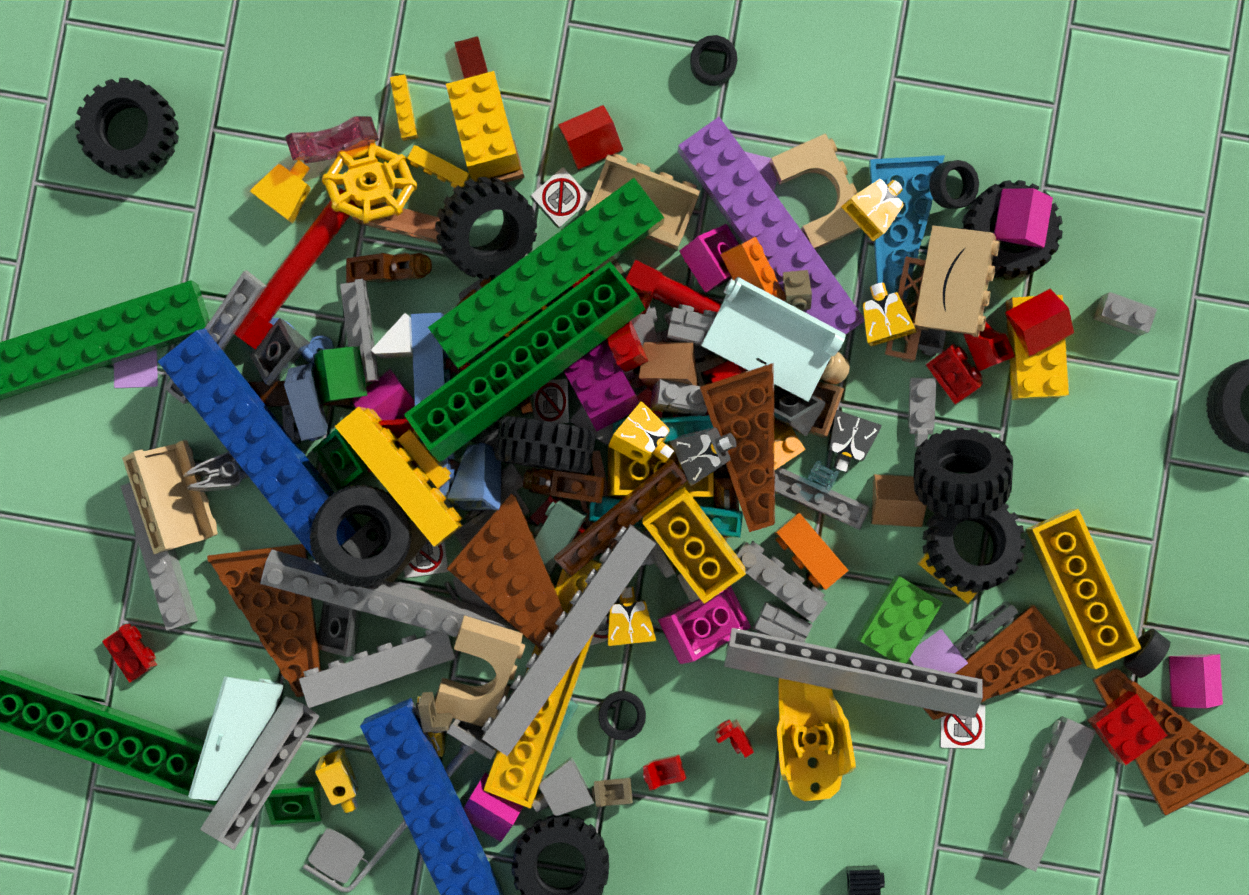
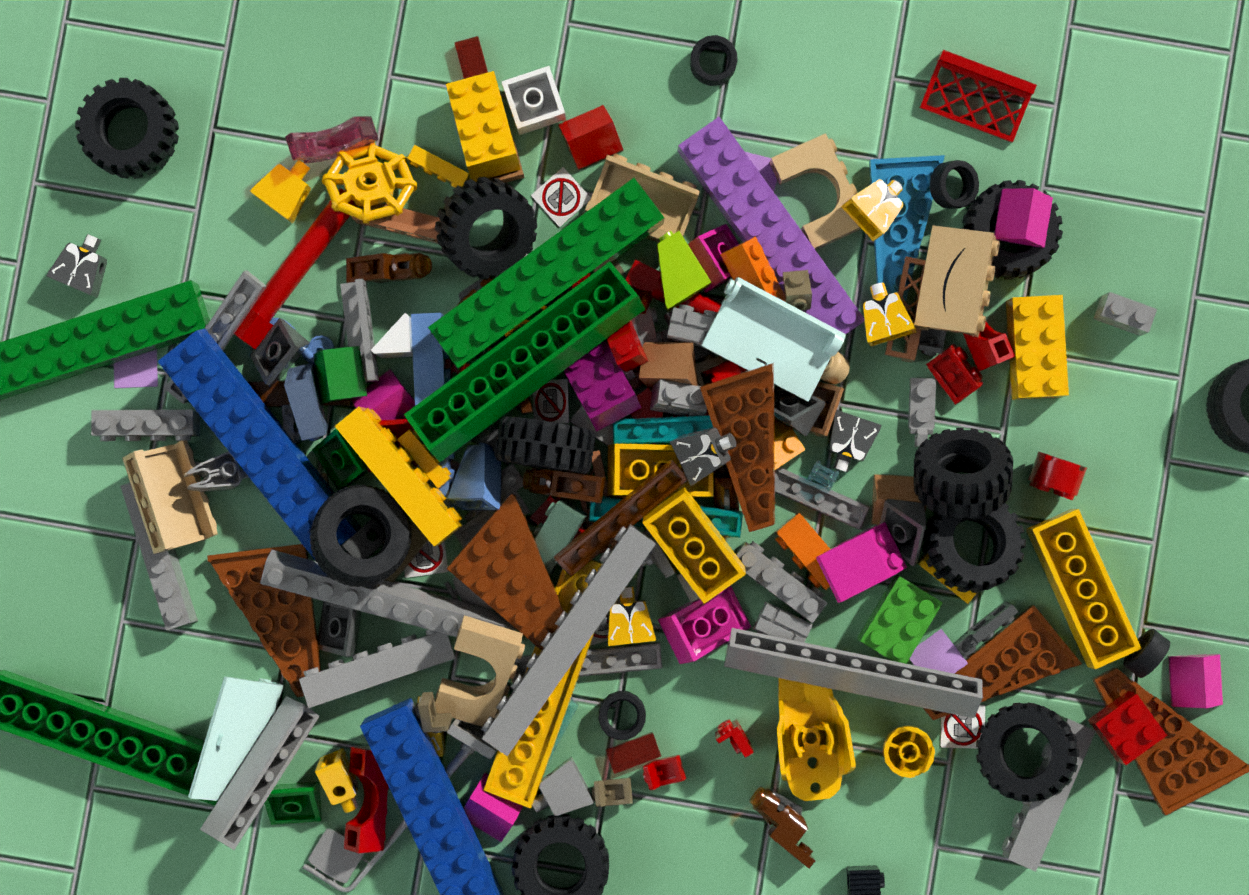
red bracket [102,624,157,683] -> none
yellow piece [390,74,418,141] -> none
yellow torso [608,402,674,464] -> none
red slope [1005,289,1074,357] -> none
none -> dark grey torso [46,234,107,298]
none -> light grey brick [91,410,200,441]
none -> red arch [344,746,389,853]
none -> white brick [502,66,566,135]
none -> light grey tile [512,643,662,683]
none -> clear red tile [606,732,661,774]
none -> lime slope [657,231,711,312]
none -> reddish brown plate [749,786,815,869]
none -> dark pink slope [816,522,907,603]
none -> dark grey slope [880,499,926,566]
none -> yellow cylinder [882,726,935,778]
none -> red fence [919,50,1037,143]
none -> black tyre [976,702,1079,802]
none -> red brick [1028,451,1087,500]

